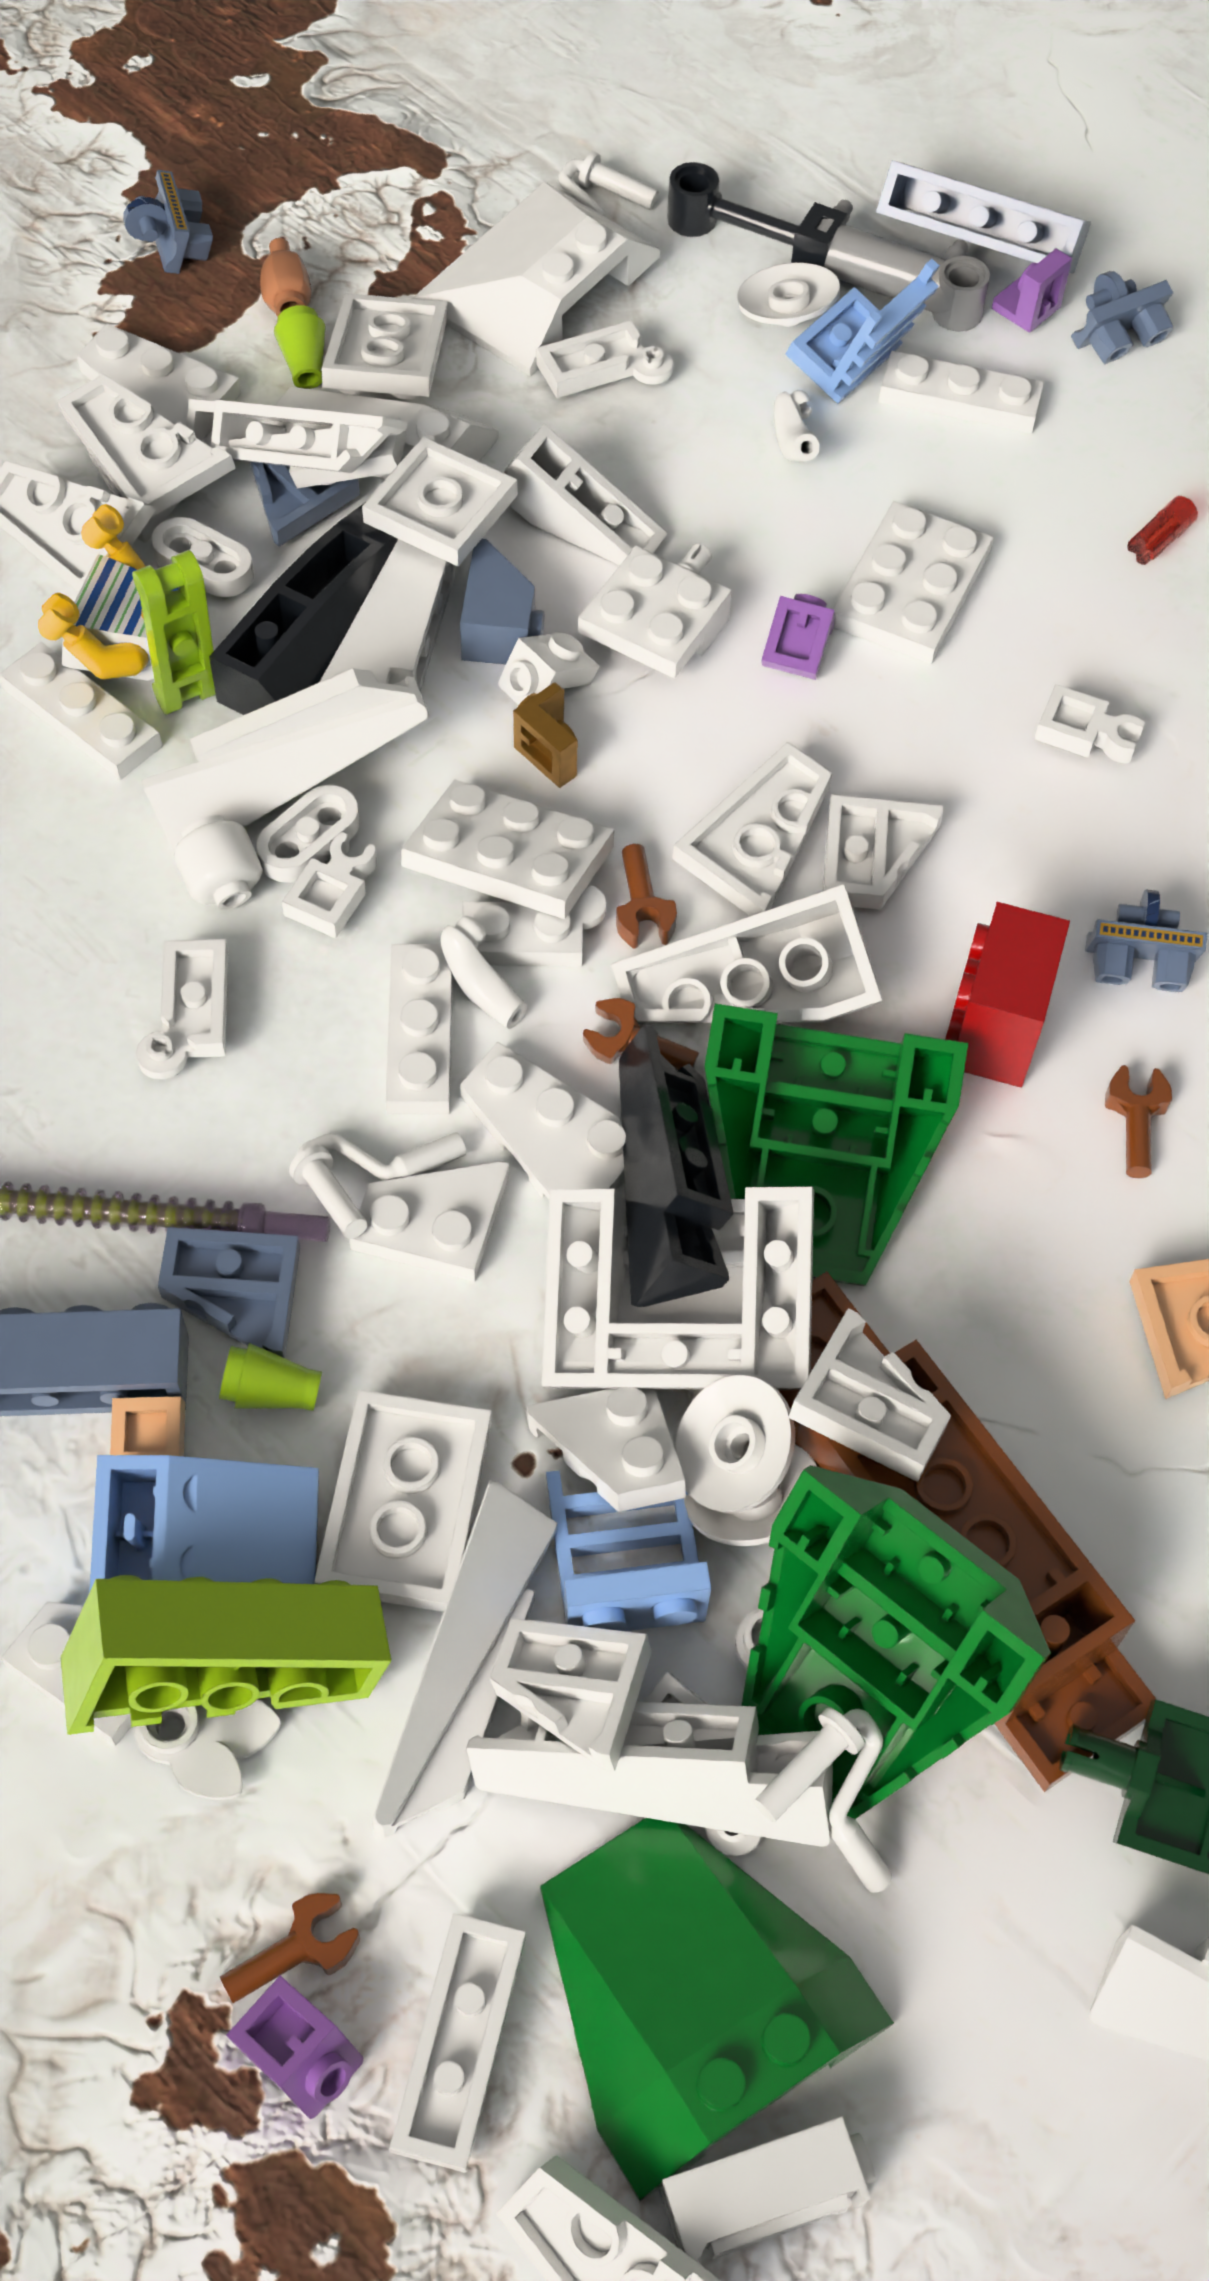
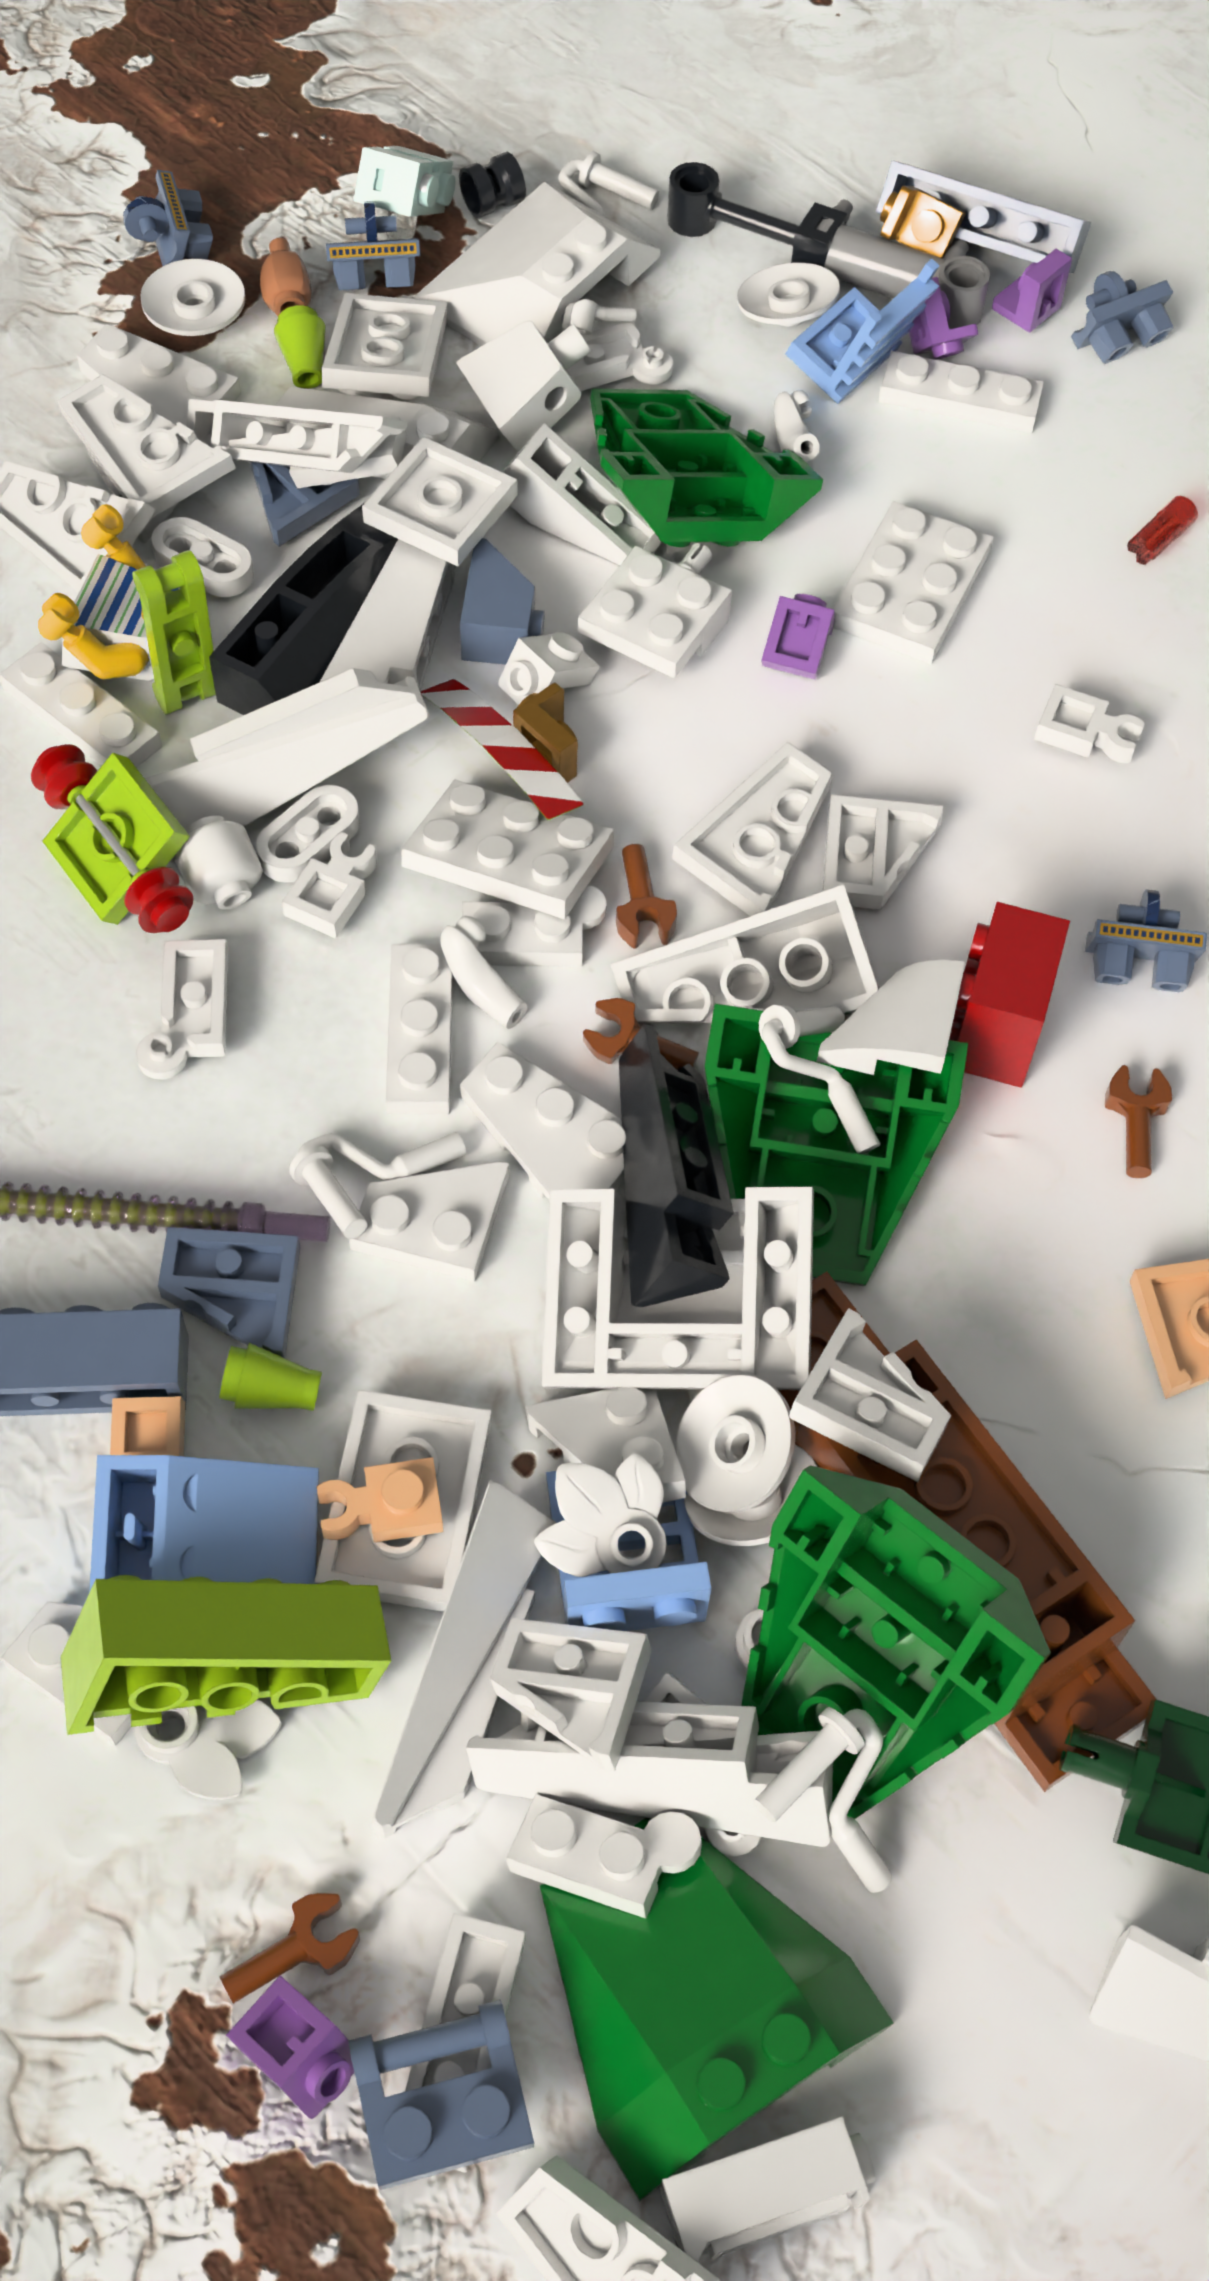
none -> lime plate [31,744,194,933]
none -> white dish [141,259,245,336]
none -> light nougat plate [316,1457,443,1543]
none -> sand blue hips [326,201,420,290]
none -> sand blue plate [348,1999,534,2190]
none -> light aqua piece [353,146,456,240]
none -> sticker [421,679,583,820]
none -> white torso [456,321,592,452]
none -> black wheel [459,151,526,218]
none -> white hinge [506,1794,702,1919]
none -> white plate [534,1452,667,1577]
none -> white hand [562,299,636,335]
none -> green wedge [590,388,823,547]
none -> white piece [759,1004,881,1154]
none -> white slope [817,959,966,1075]
none -> bracket [880,186,966,258]
none -> medium lavender bracket [909,277,978,359]

